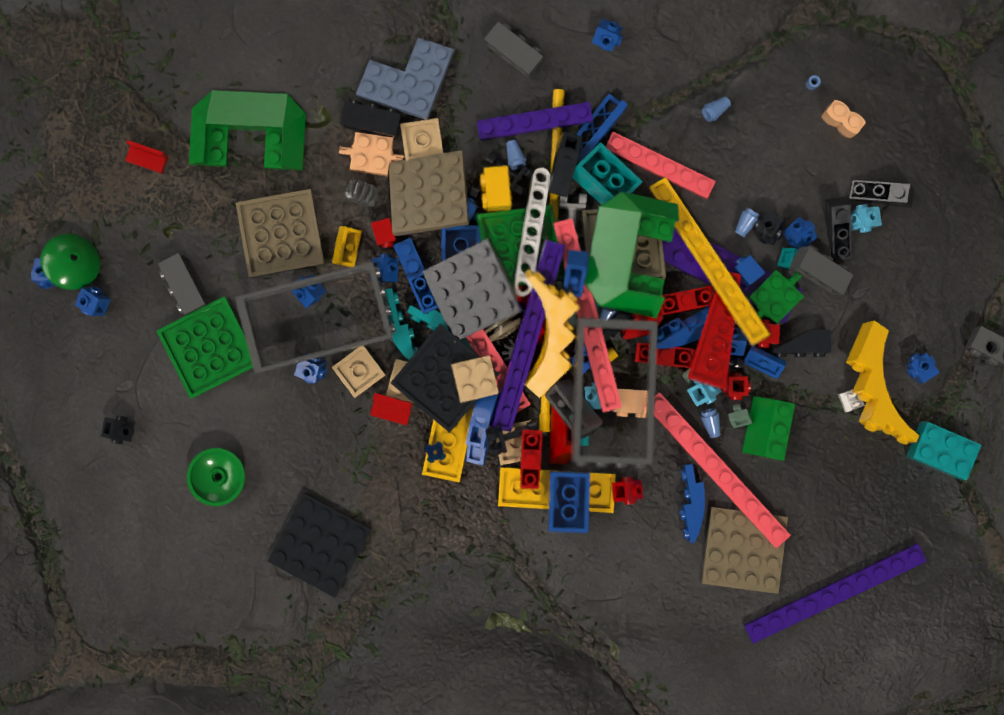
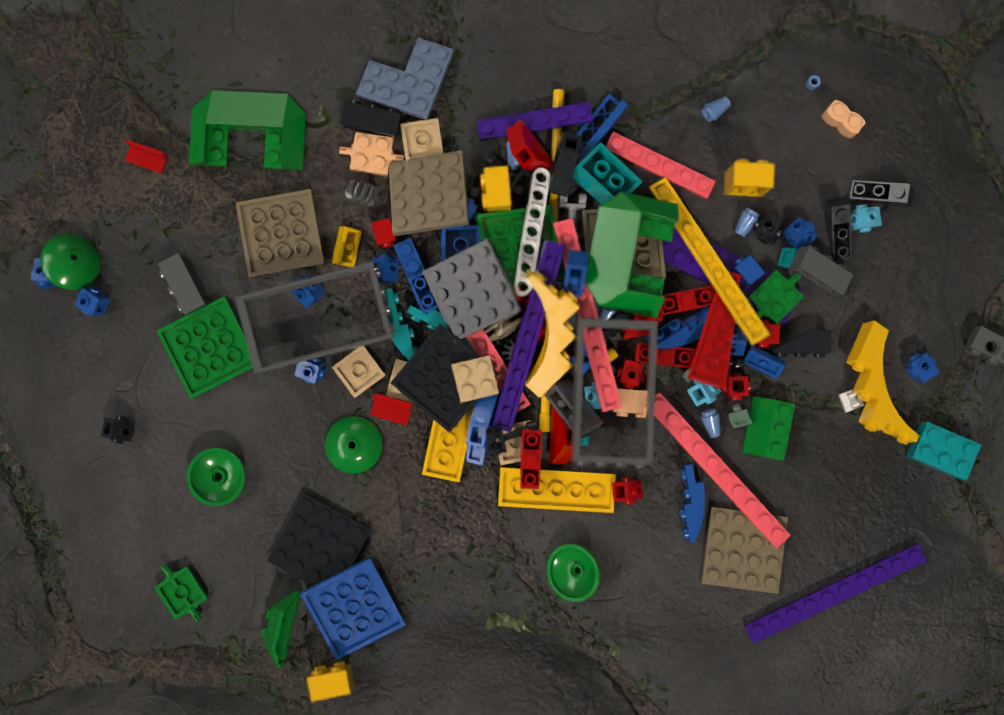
clear blue plate [424,441,446,463] -> none
dark grey brick [484,22,543,79] -> none
blue brick [548,471,590,533] -> none
blue brick [591,18,623,52] -> none
none -> green plate [154,563,209,623]
none -> green wedge [262,589,302,668]
none -> blue plate [300,557,406,660]
none -> yellow brick [307,661,355,702]
none -> green dish [325,416,383,474]
none -> red slope [506,119,554,176]
none -> green dish [547,543,601,602]
none -> red brick [617,359,646,389]
none -> yellow brick [724,159,774,197]

